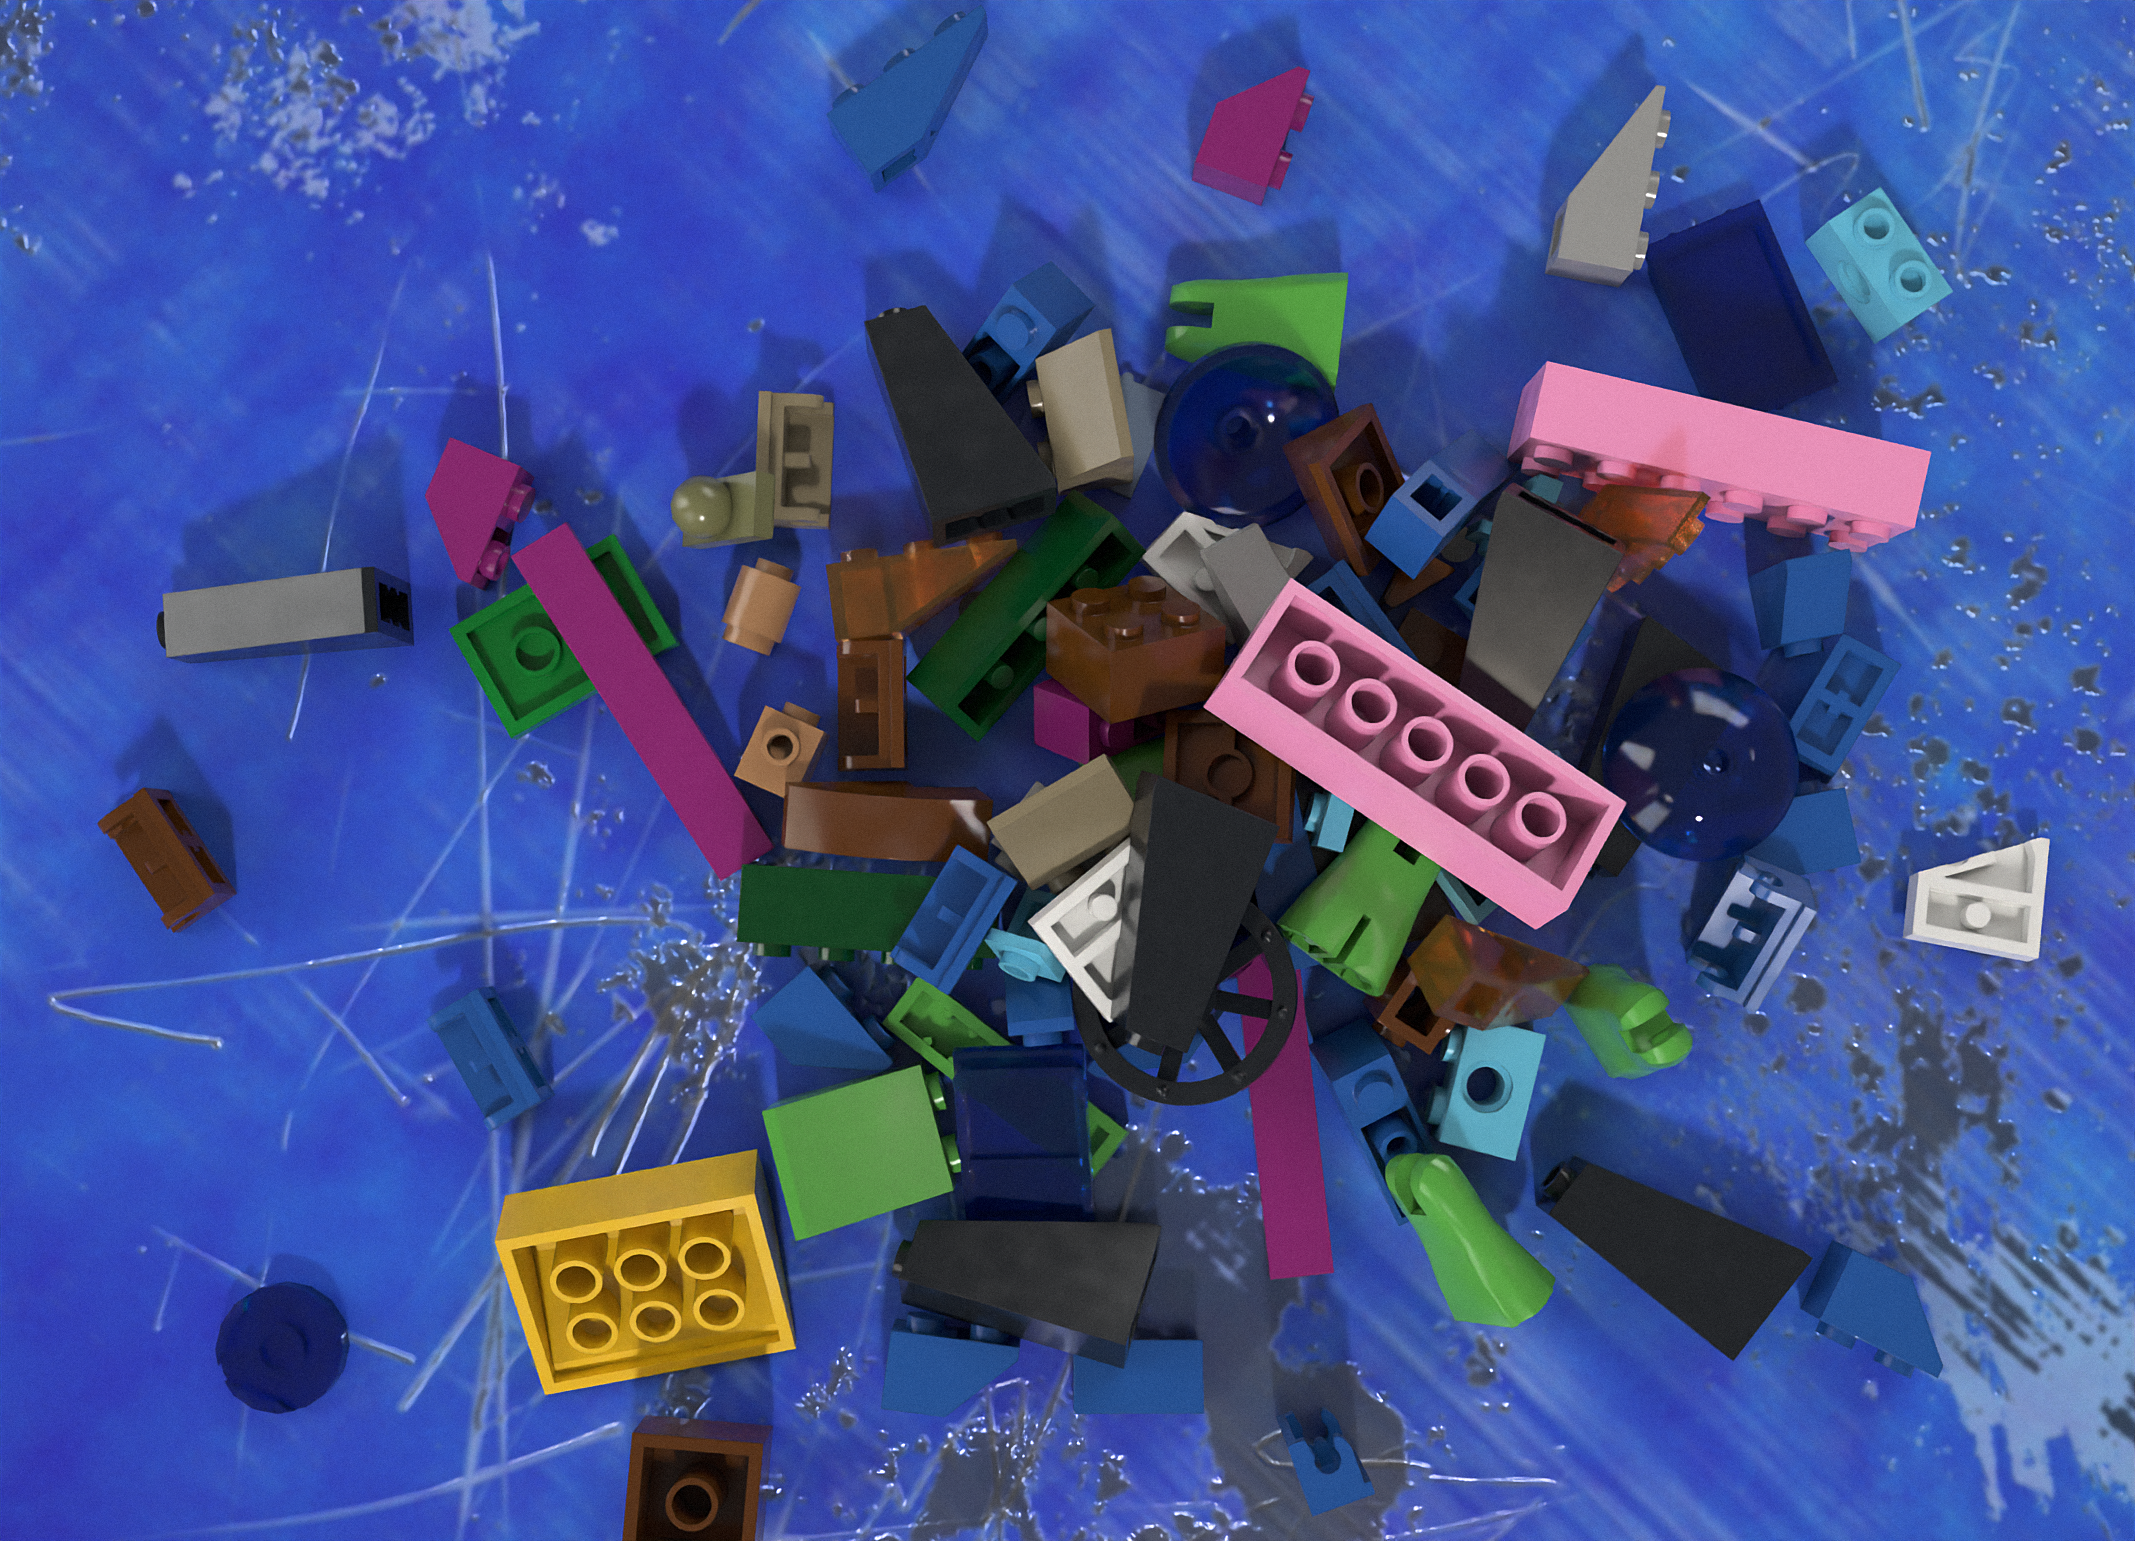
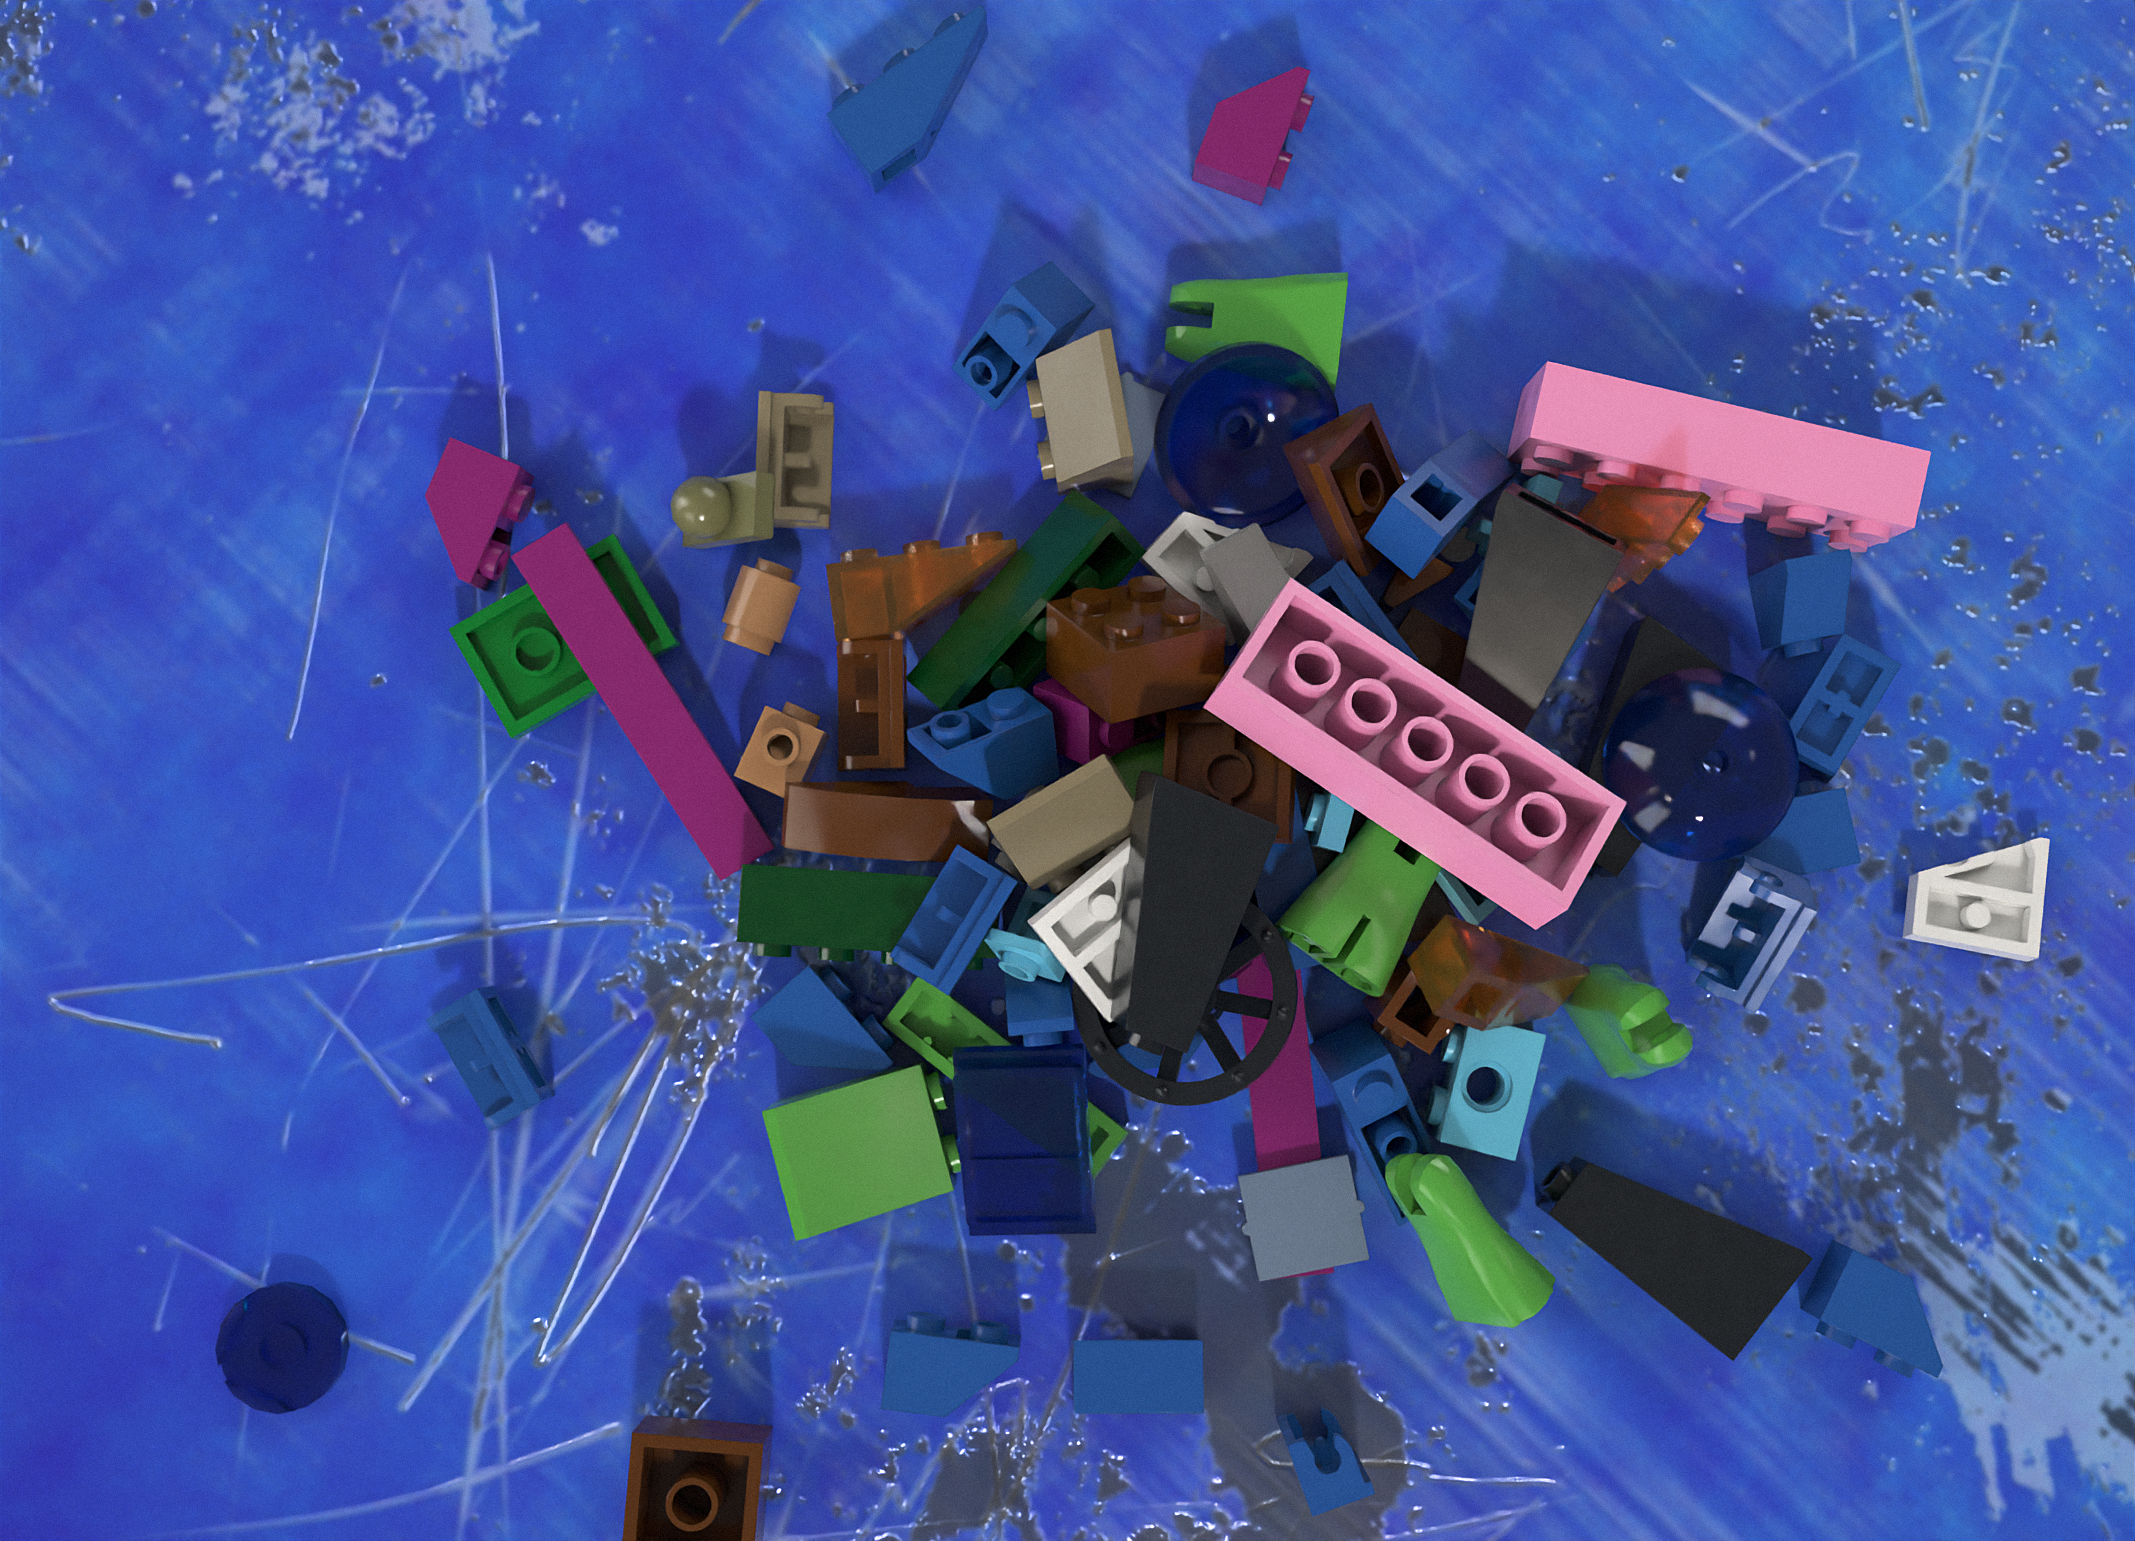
reddish brown hinge [97,787,237,933] -> none
slope [156,567,414,664] -> none
yellow slope [495,1149,796,1395] -> none
black slope [864,305,1057,548] -> none
black slope [892,1220,1162,1369] -> none
light grey slope [1545,85,1671,287] -> none
clear blue piece [1645,199,1839,413] -> none
medium azure brick [1804,187,1953,344] -> none
none -> blue slope [907,686,1060,800]
none -> sand blue piece [1237,1153,1369,1282]

